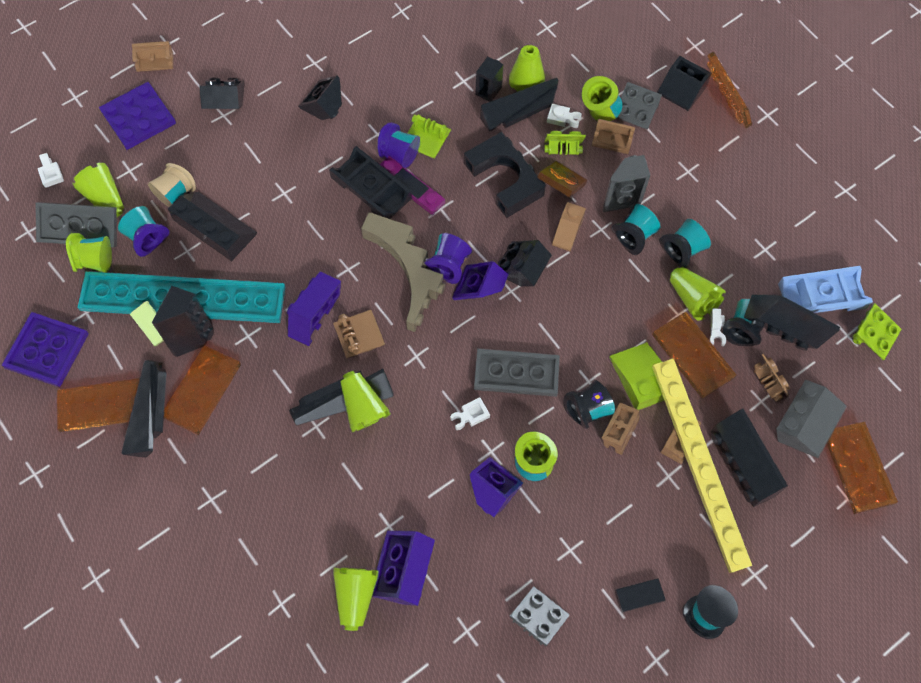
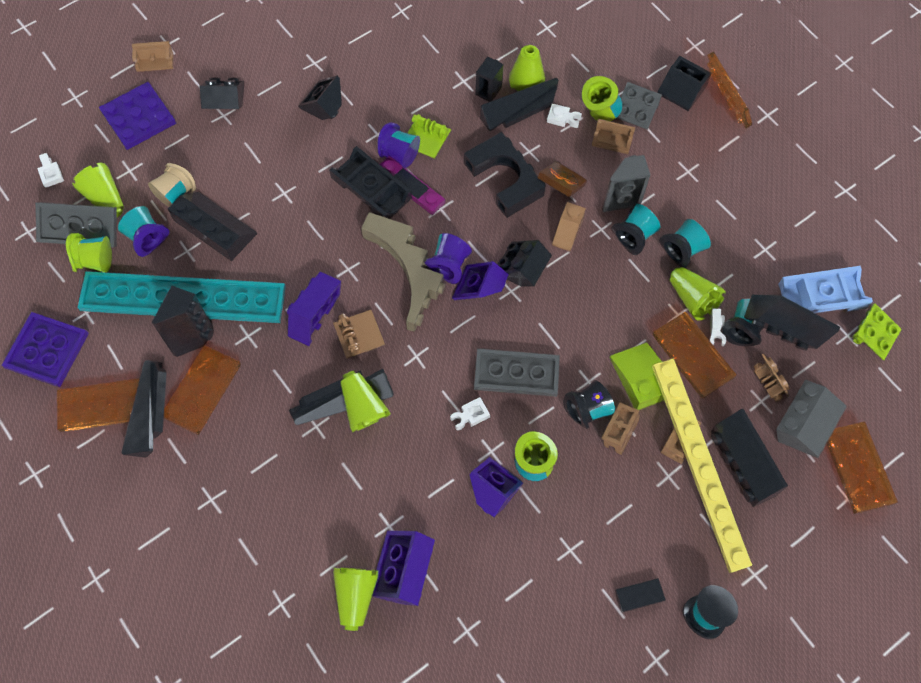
yellowish green tile [130,301,164,346] -> none
hinge [510,587,569,646] -> none
lime hinge [544,131,586,155] -> none

